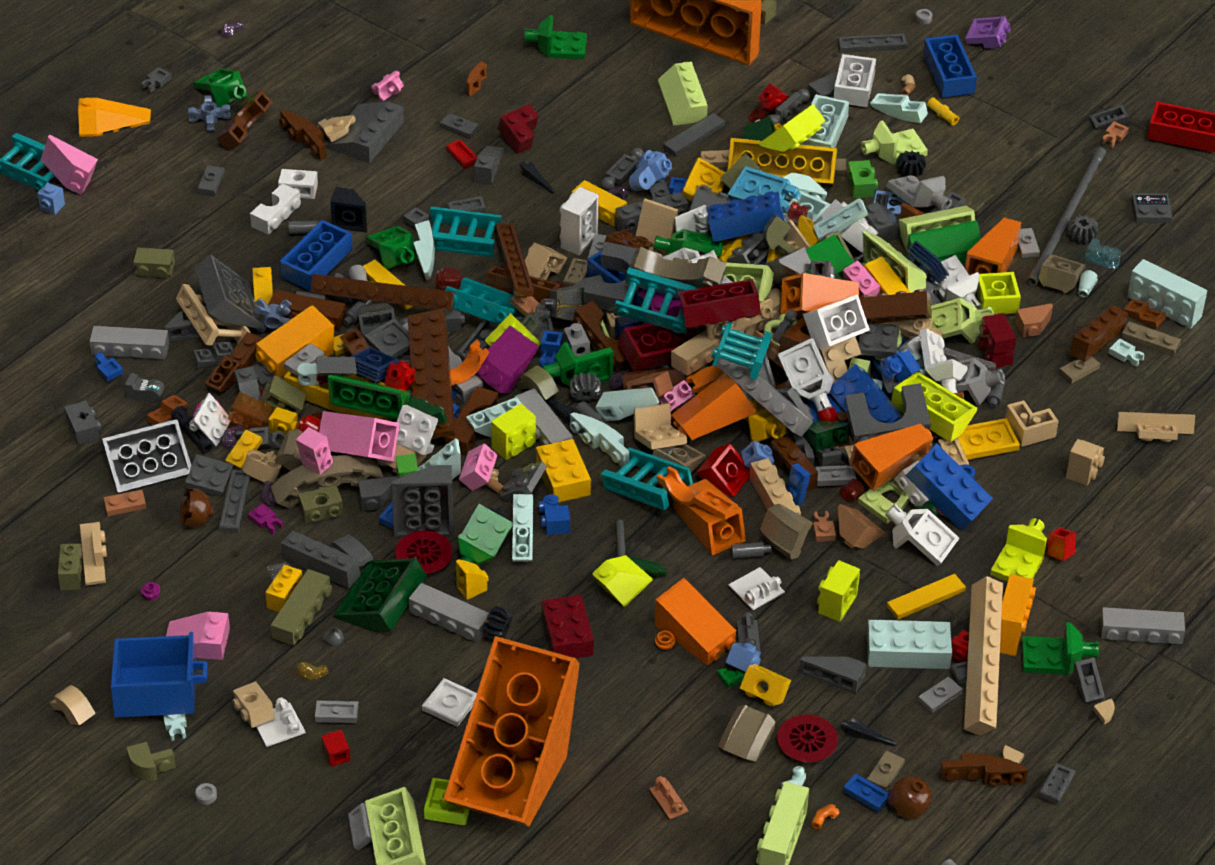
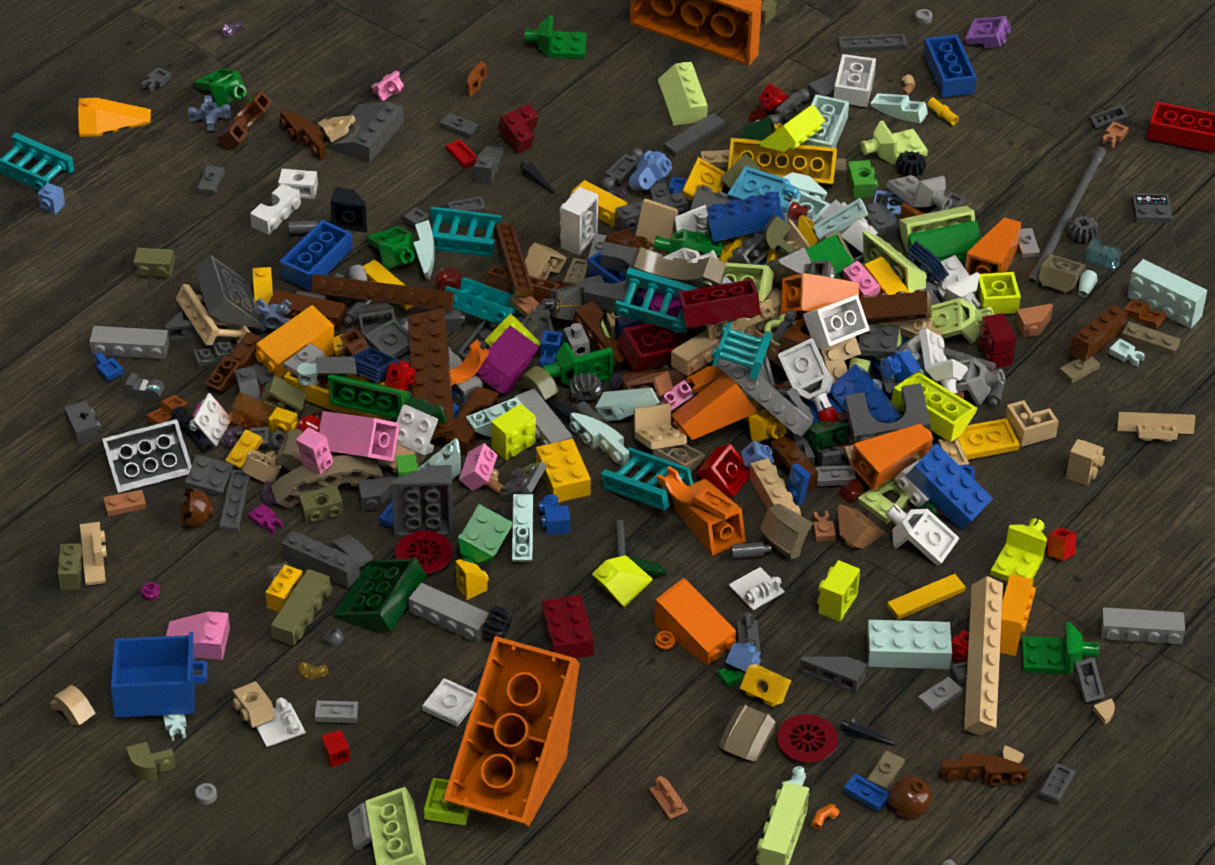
bright pink slope [41,135,98,195] -> none

